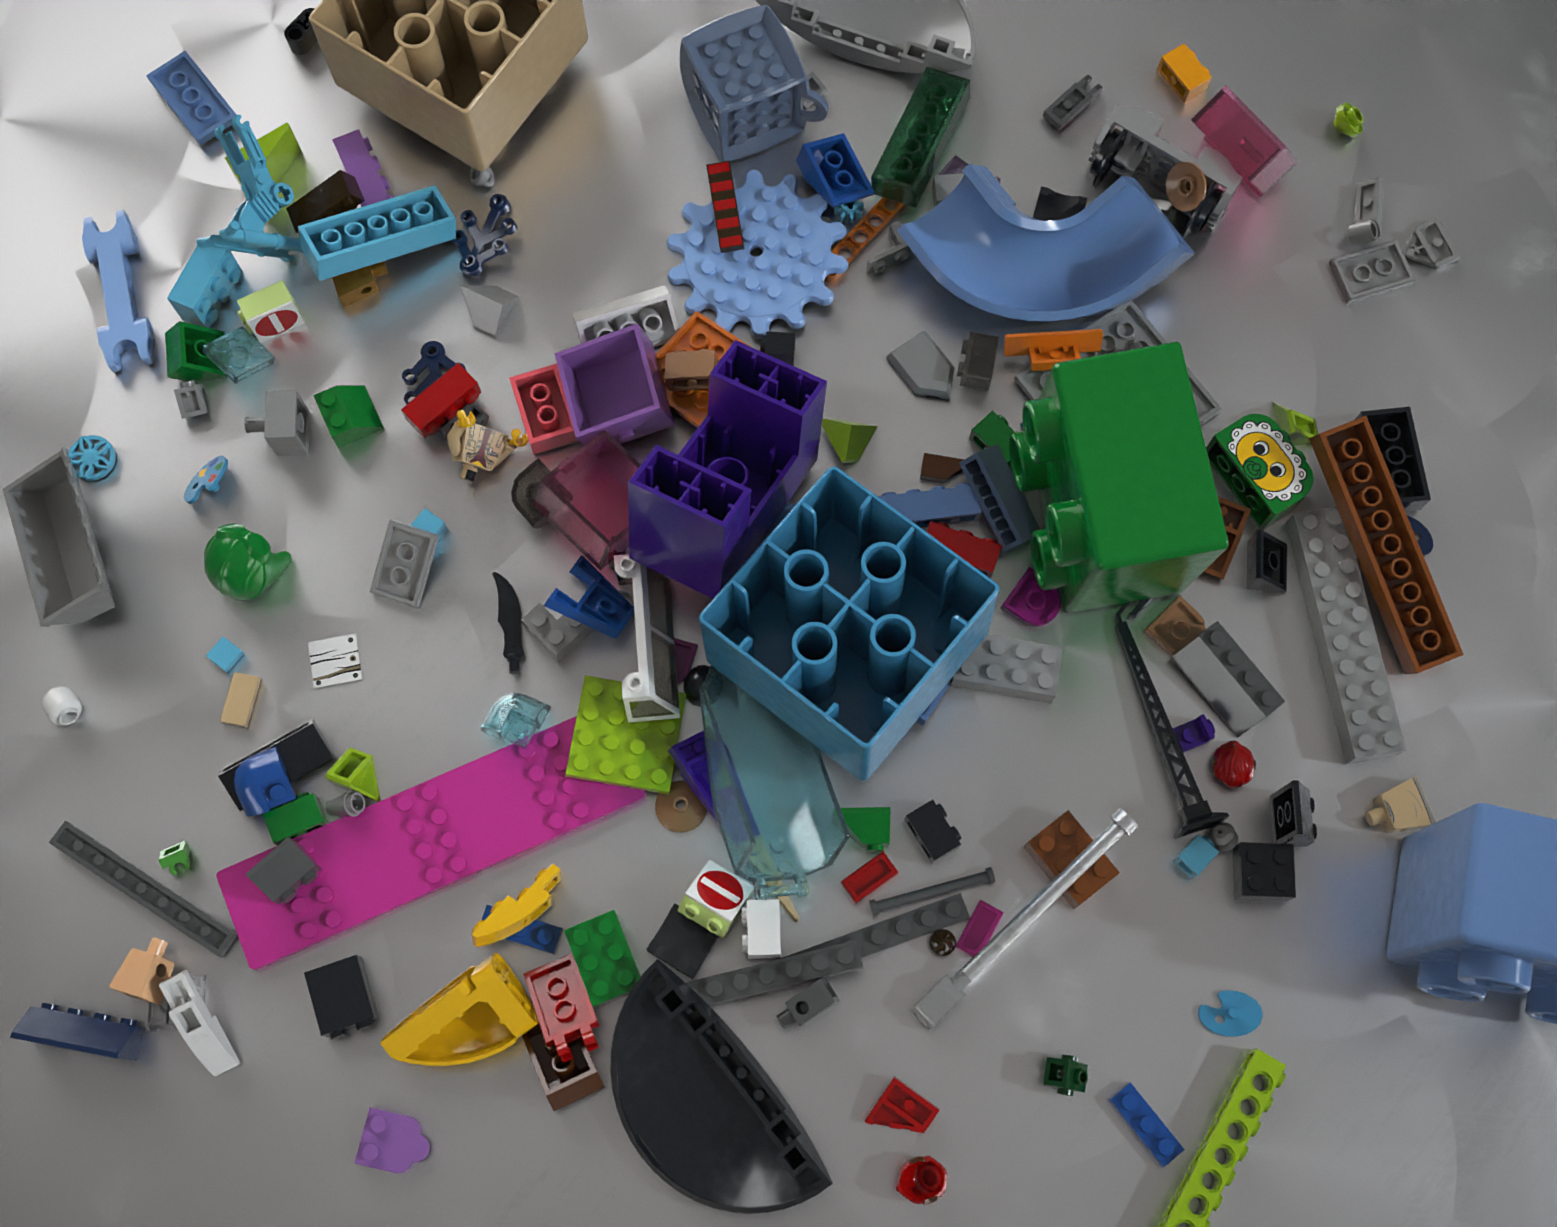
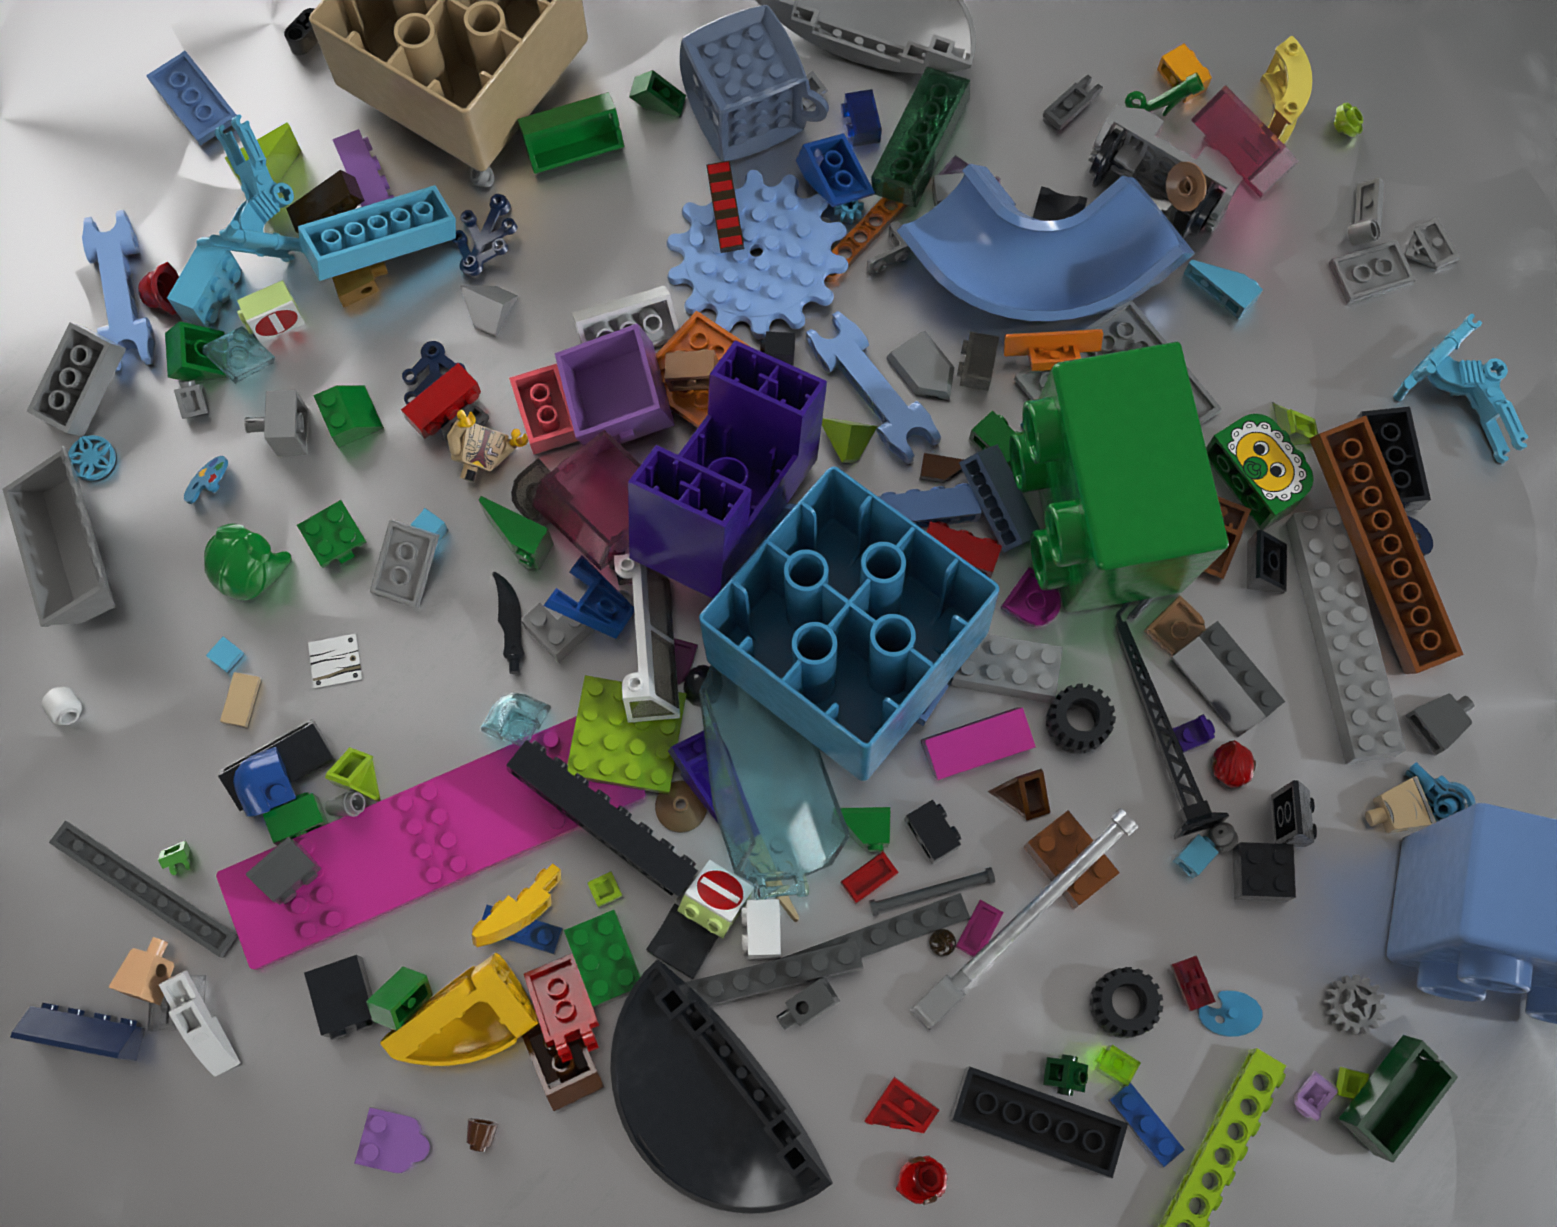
none -> light grey brick [27,322,126,437]
none -> red piece [138,262,179,316]
none -> green piece [297,500,367,568]
none -> green brick [366,966,433,1031]
none -> reddish brown hat [466,1118,499,1152]
none -> green slope [479,496,554,570]
none -> black brick [506,740,698,899]
none -> green piece [517,92,625,174]
none -> lime plate [587,871,623,908]
none -> green slope [629,70,686,116]
none -> light blue piece [806,311,941,464]
none -> clear blue brick [841,89,882,147]
none -> dark pink brick [921,707,1036,780]
none -> black brick [949,1066,1128,1178]
none -> reddish brown slope [987,769,1051,821]
none -> black tyre [1046,683,1116,753]
none -> black tyre [1090,967,1163,1038]
none -> clear neon green brick [1094,1045,1141,1087]
none -> green plant [1125,72,1204,116]
none -> dark red hips [1170,955,1216,1012]
none -> medium azure slope [1184,260,1263,319]
none -> light yellow fence [1259,36,1312,154]
none -> lavender bracket [1295,1071,1338,1121]
none -> light grey gear [1324,974,1387,1035]
none -> lime plate [1336,1067,1369,1099]
none -> dark green piece [1339,1035,1458,1163]
none -> medium azure piece [1393,314,1528,463]
none -> dark grey torso [1405,693,1475,755]
none -> dark azure pin [1405,762,1476,822]

